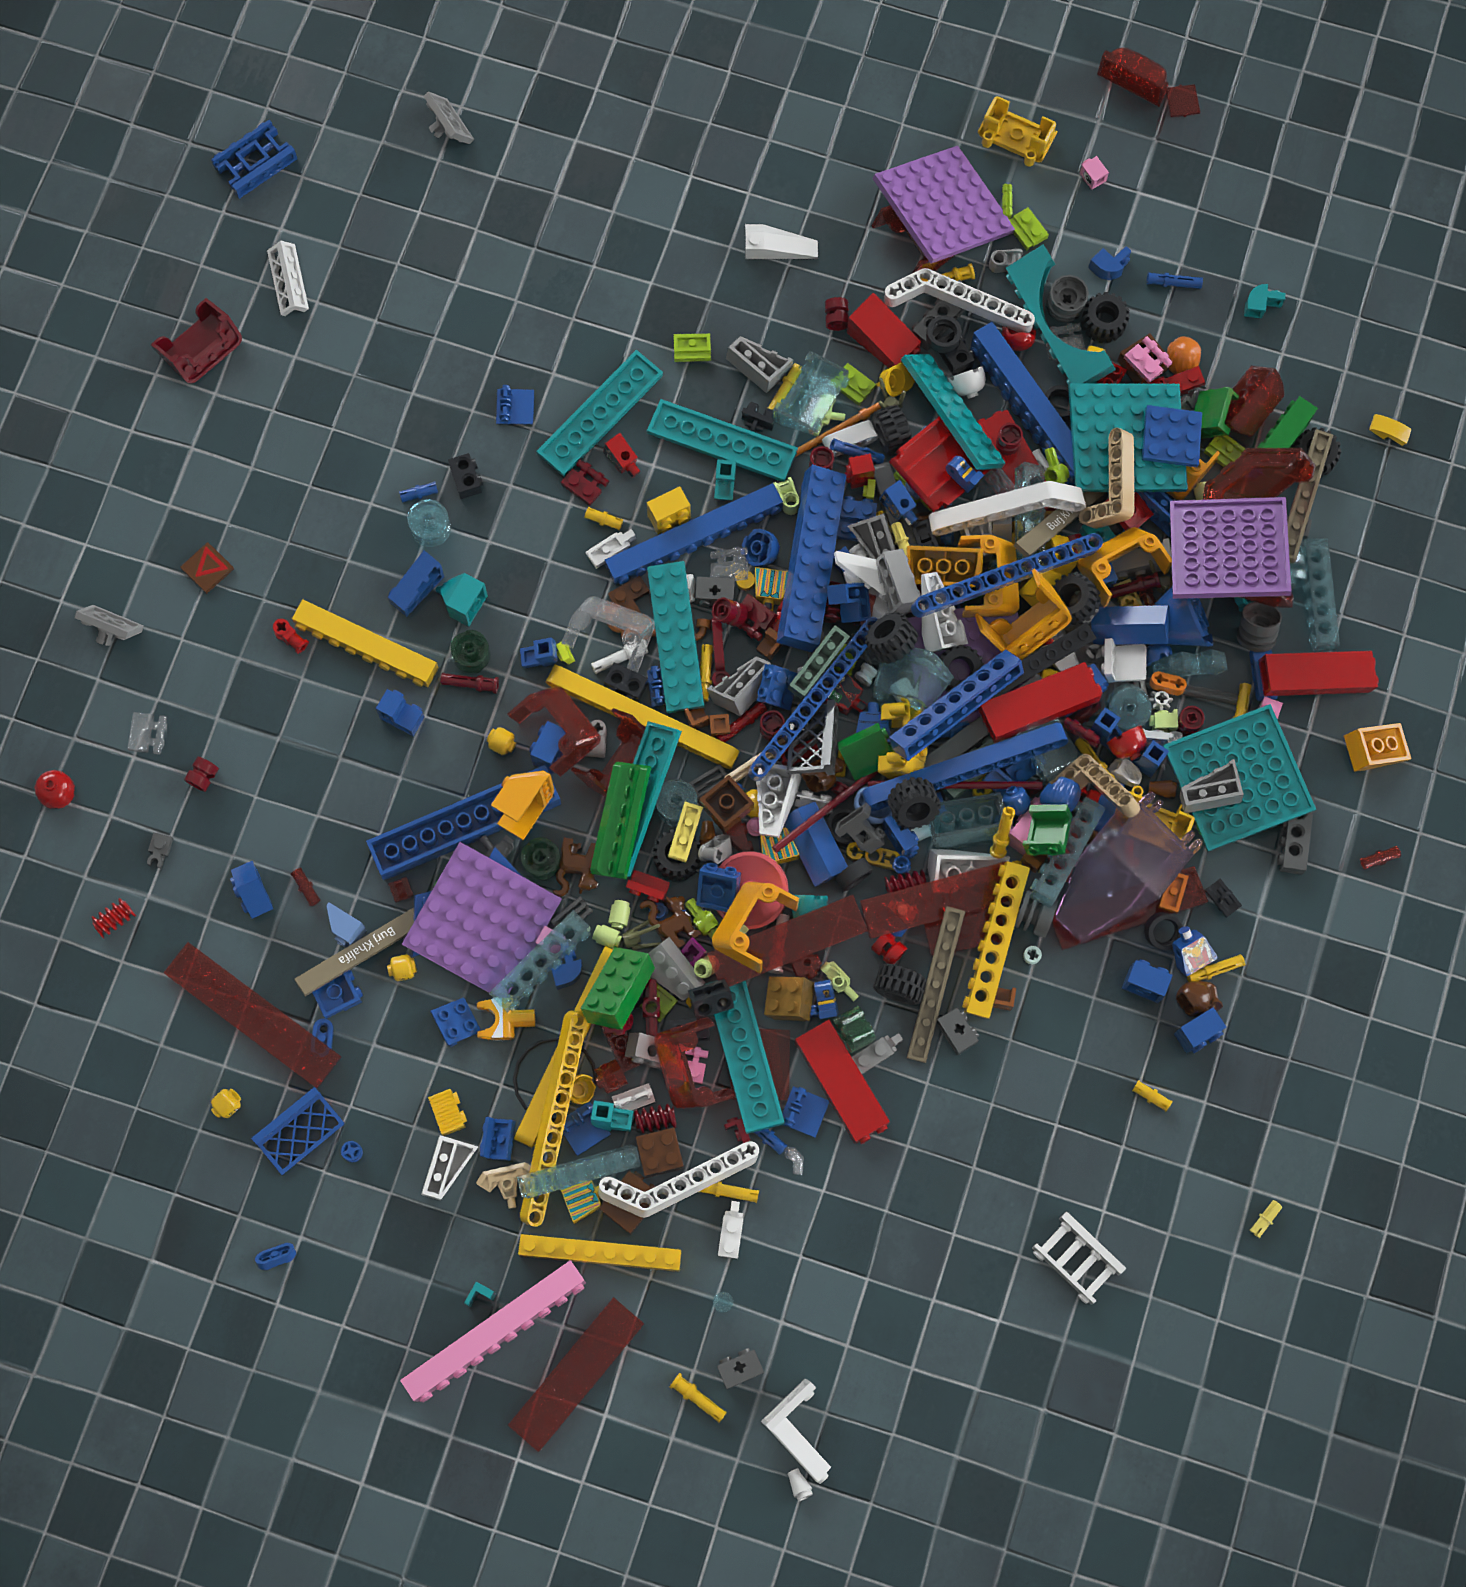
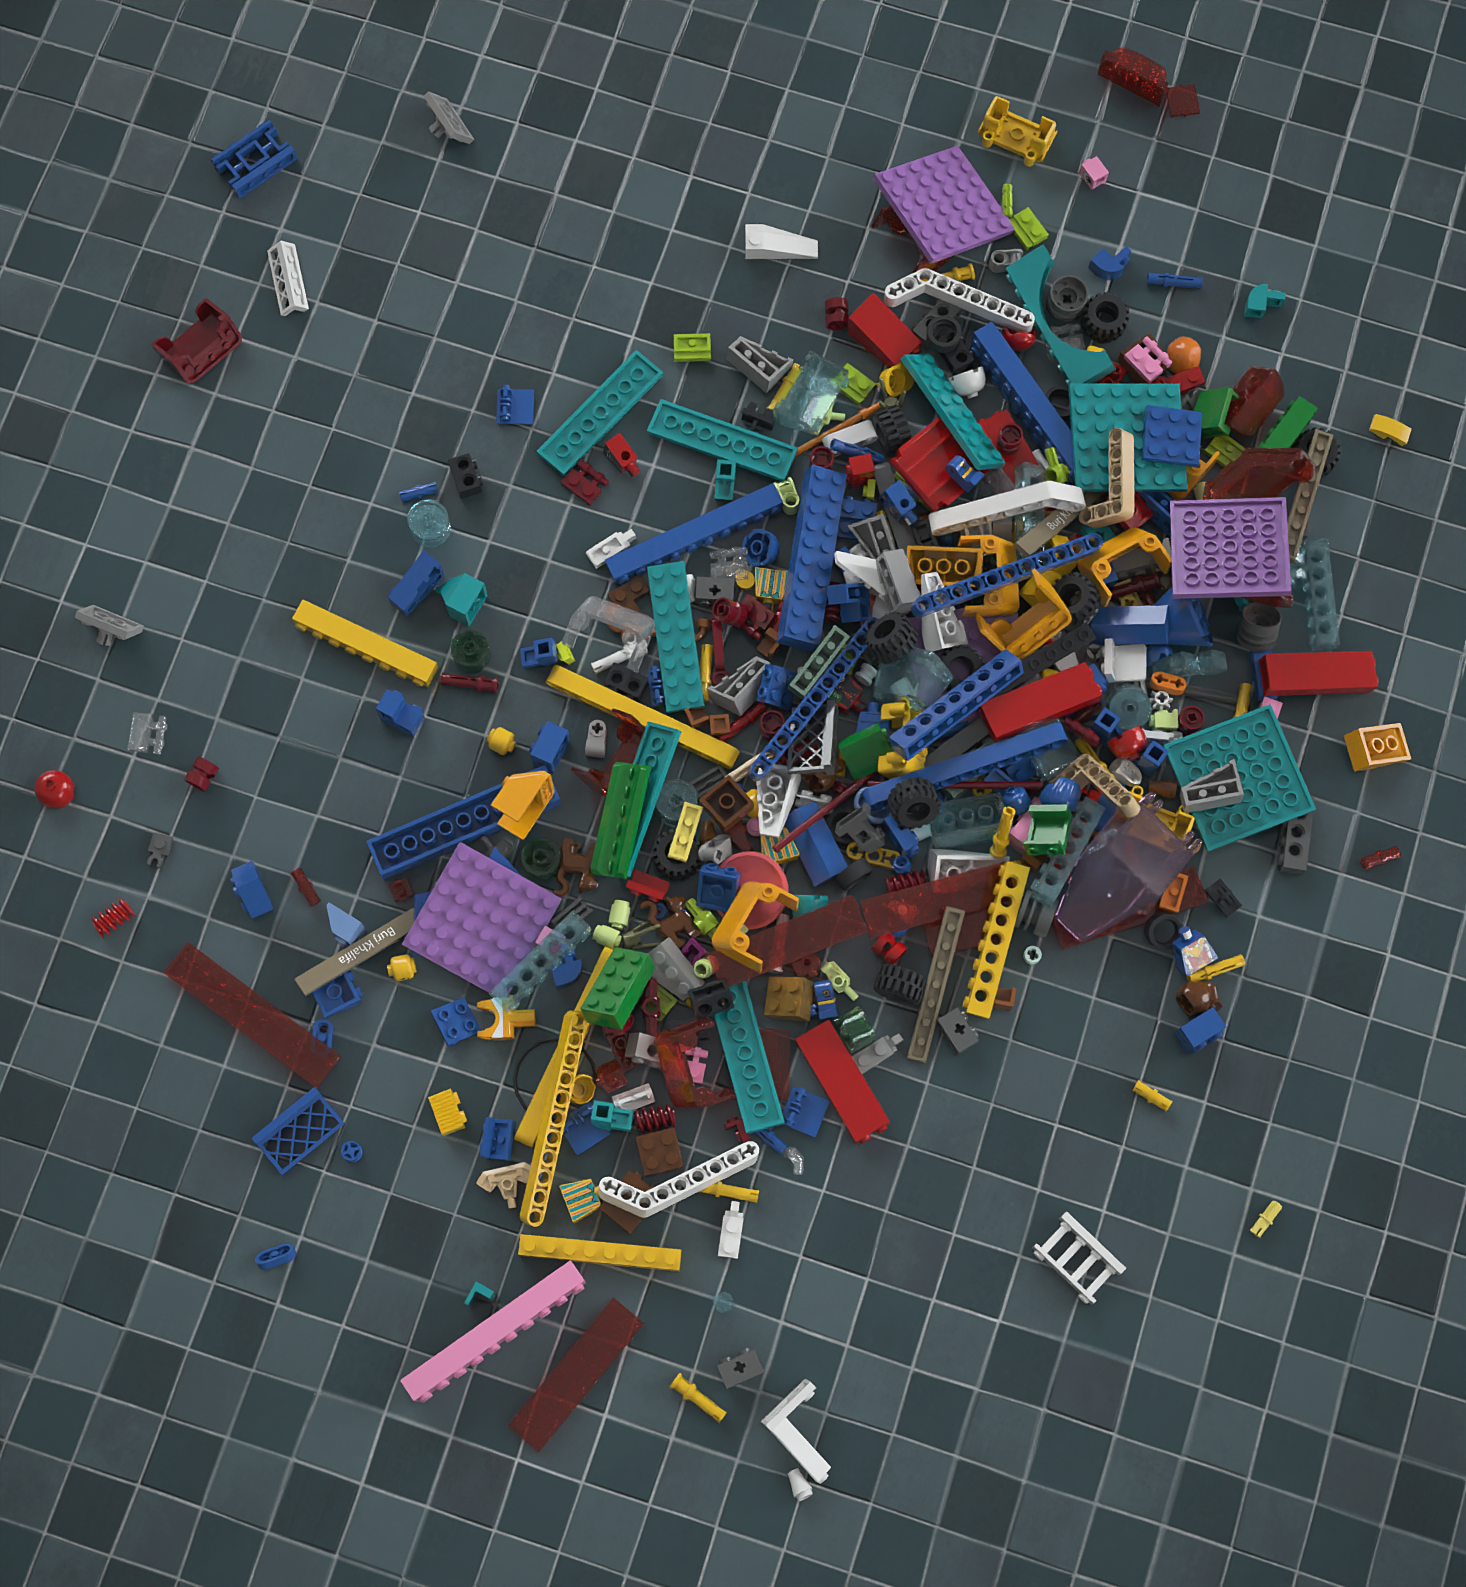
reddish brown tile [180,542,234,594] -> none
yellow head [211,1089,241,1118] -> none
red connector [273,619,309,654] -> none
white wedge [421,1135,478,1200] -> none
clear red windscreen [507,686,601,776] -> none
clear light blue brick [517,1145,641,1199] -> none
yellow pin [584,507,623,530] -> none
yellow brick [647,487,691,534] -> none
light yellow axle [891,522,910,556] -> none
blue brick [1121,959,1173,1003] -> none

